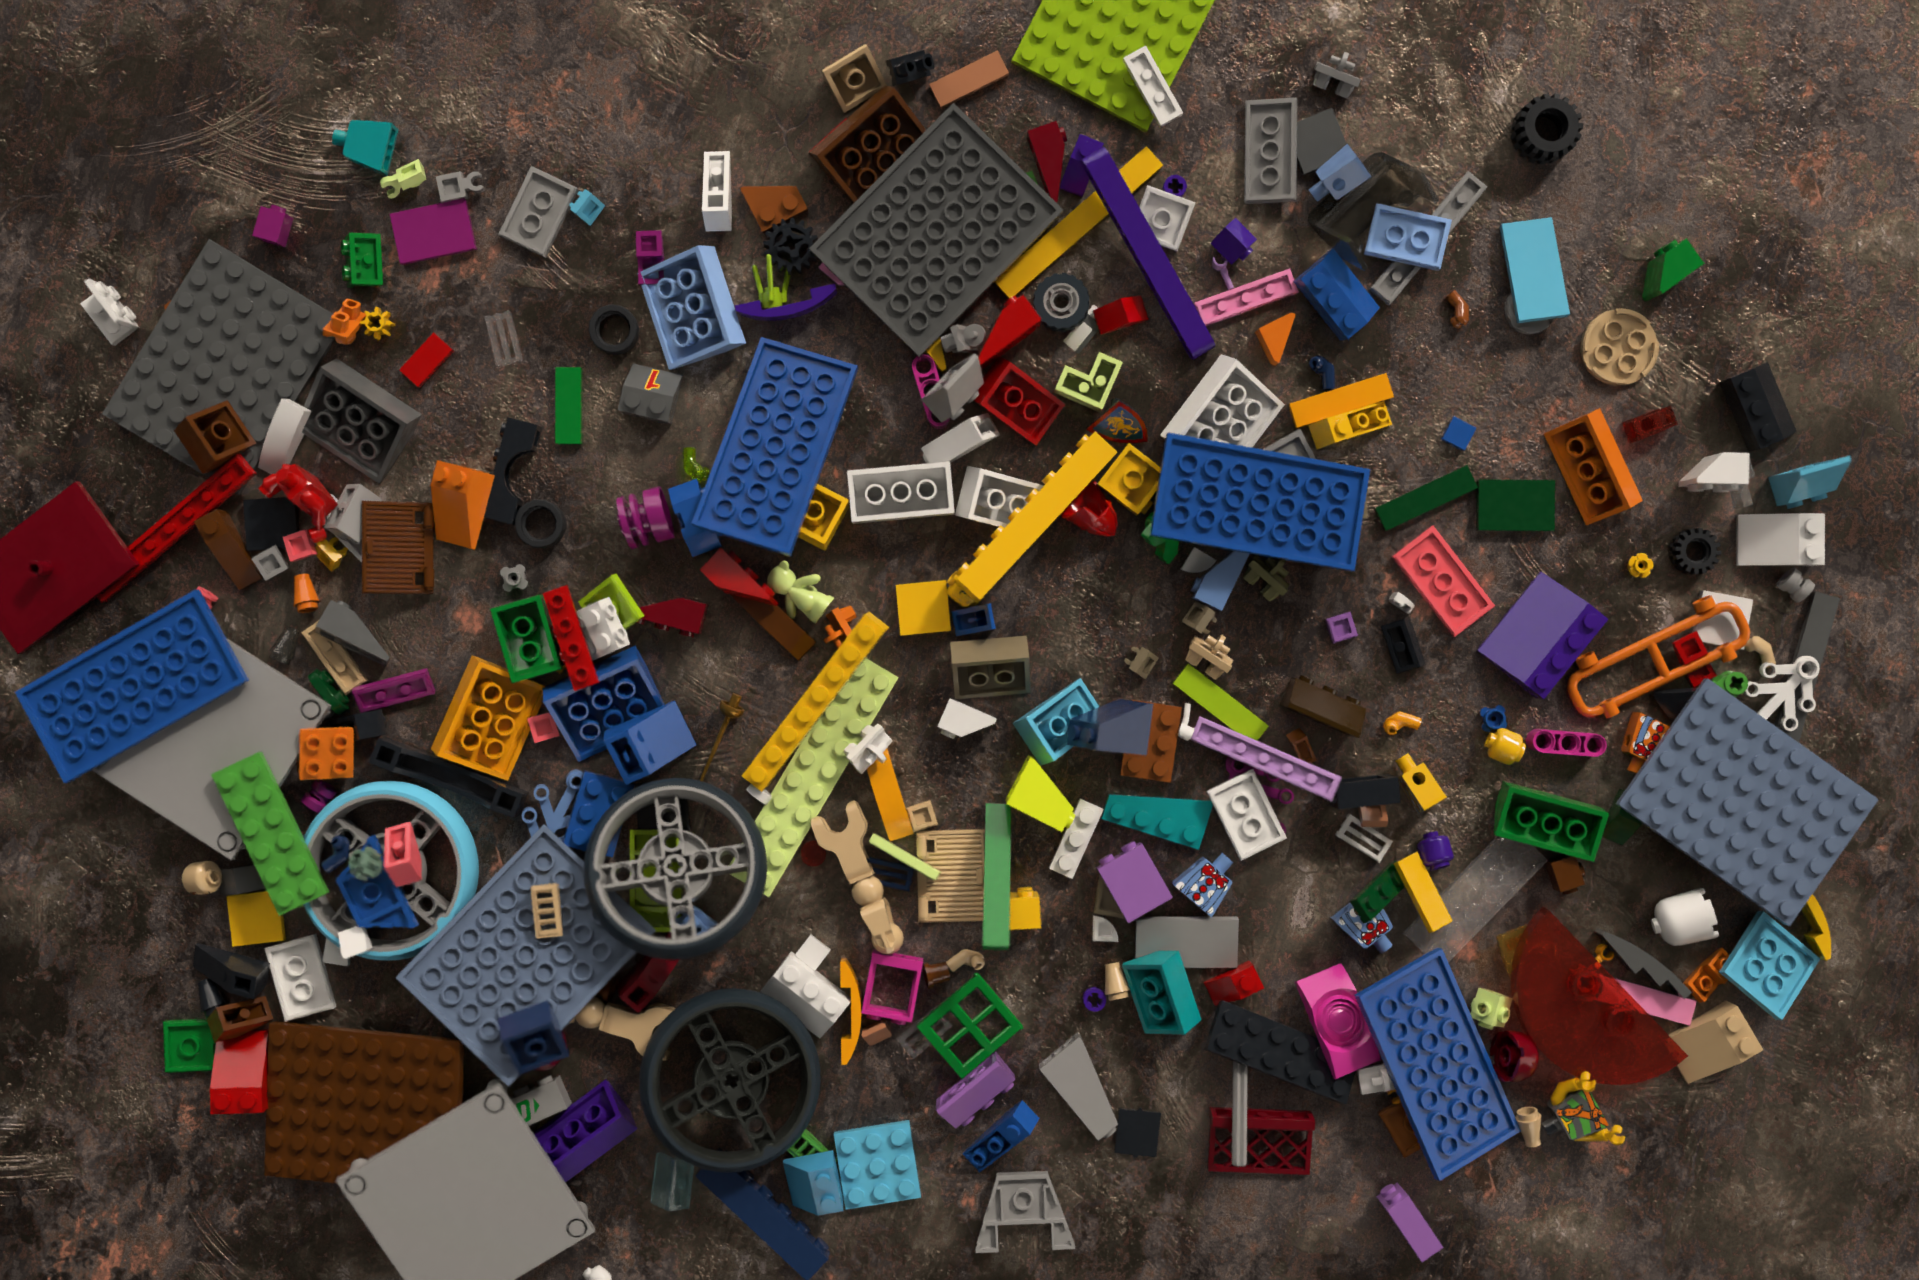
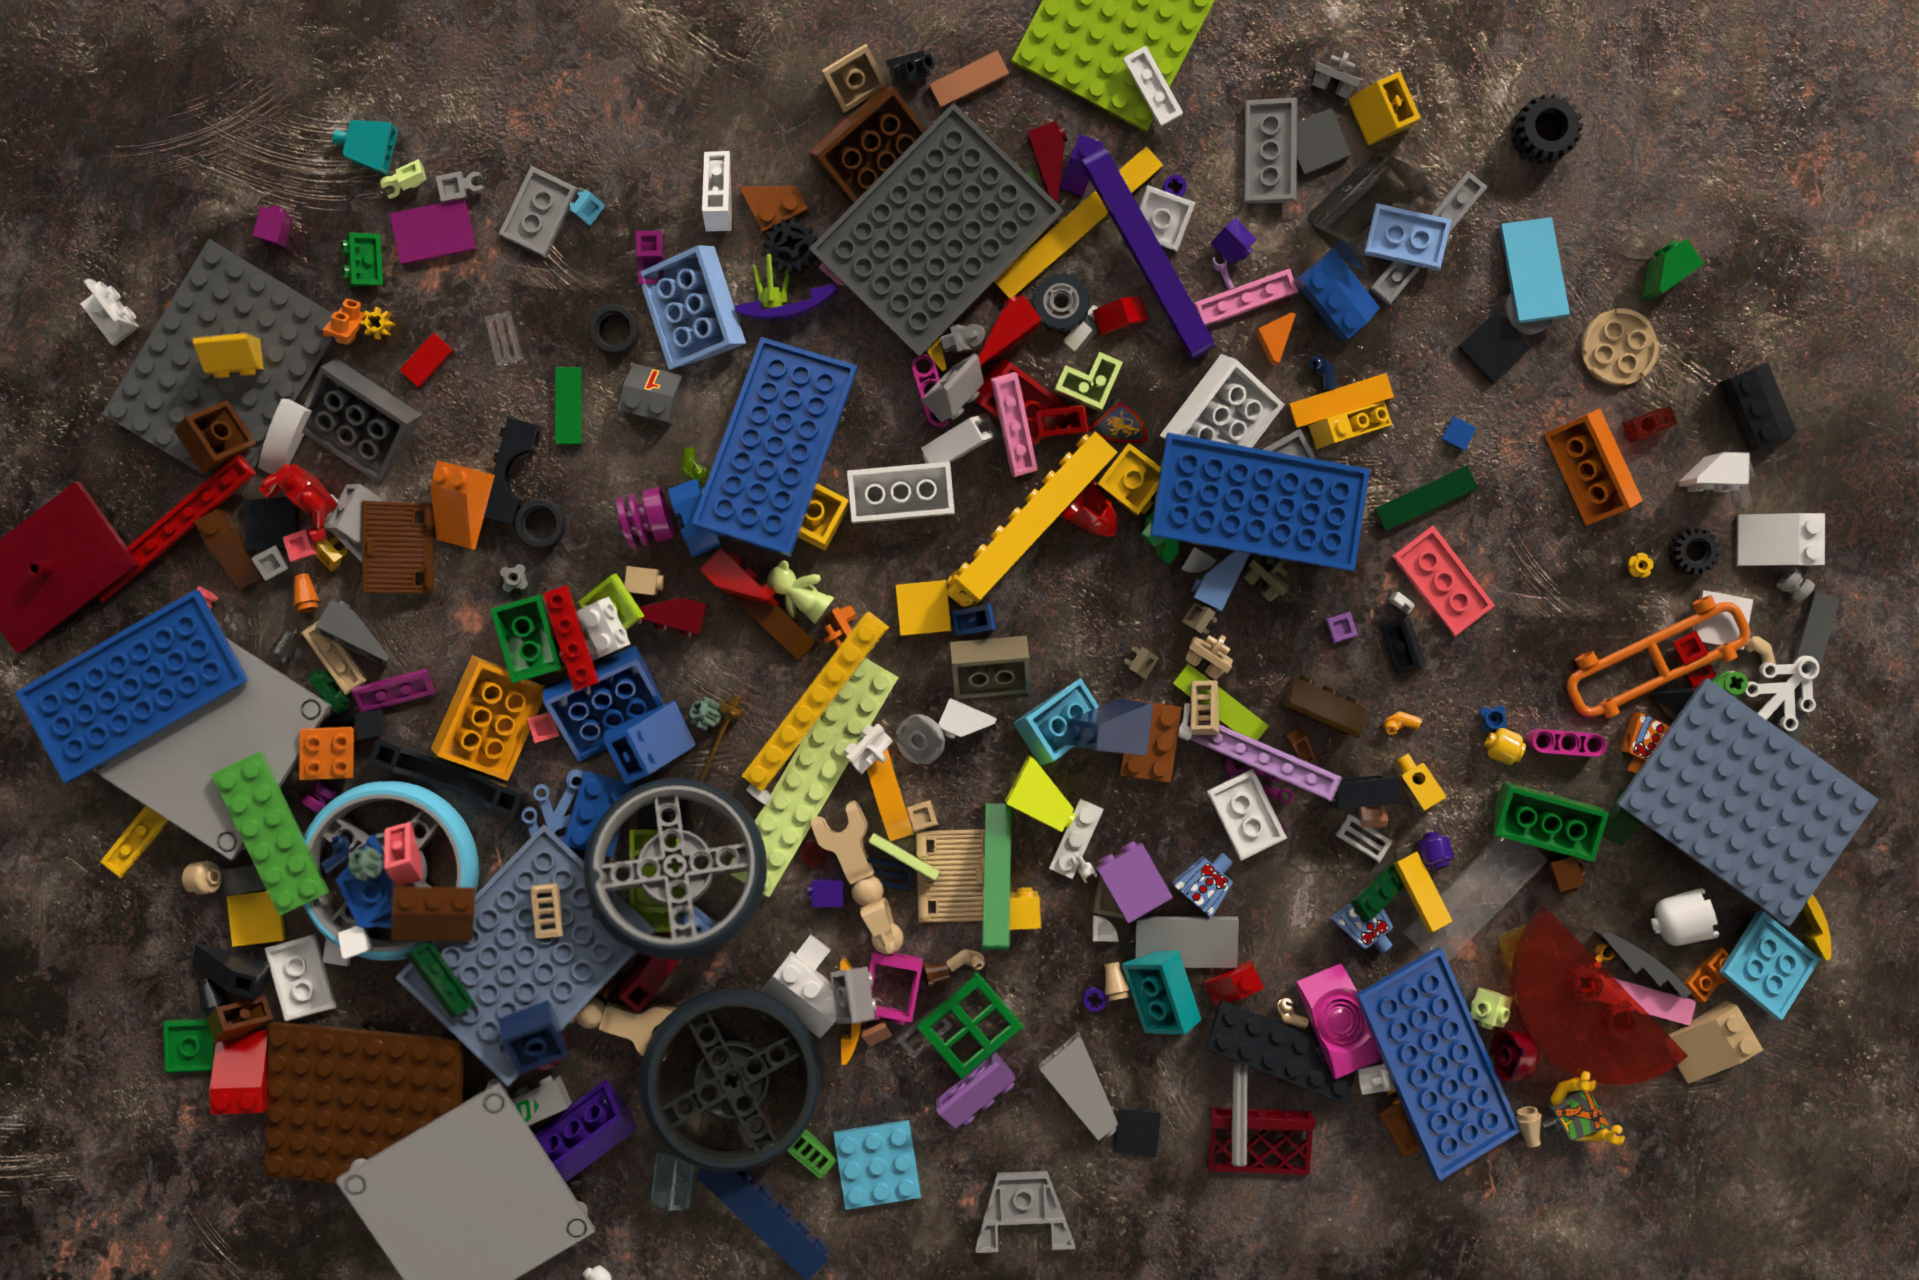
dark azure slope [783,1150,843,1216] -> none
white slope [955,466,1043,528] -> none
blue slope [963,1100,1040,1172] -> none
teal wing [1101,794,1213,850] -> none
medium blue torso [1309,144,1372,202] -> none
medium lavender brick [1376,1183,1443,1262] -> none
dark orange arm [1445,290,1469,329] -> none
dark green tile [1476,479,1555,531] -> none
dark purple slope [1476,572,1608,699] -> none
medium azure slope [1768,456,1851,509] -> none
none -> yellow tile [100,805,169,878]
none -> yellow slope [193,333,264,379]
none -> reddish brown slope [391,887,475,941]
none -> dark green plate [407,941,476,1020]
none -> tan brick [624,566,664,596]
none -> sand green gear [690,697,722,731]
none -> dark purple brick [807,878,844,907]
none -> light grey slope [831,967,876,1024]
none -> light grey tile [896,714,945,765]
none -> bright pink tile [991,372,1038,478]
none -> red slope [1036,404,1089,437]
none -> white hand [1074,851,1097,883]
none -> tan slope [1190,680,1219,735]
none -> tan arm [1277,998,1308,1030]
none -> yellow slope [1347,71,1421,146]
none -> black tile [1457,311,1531,383]

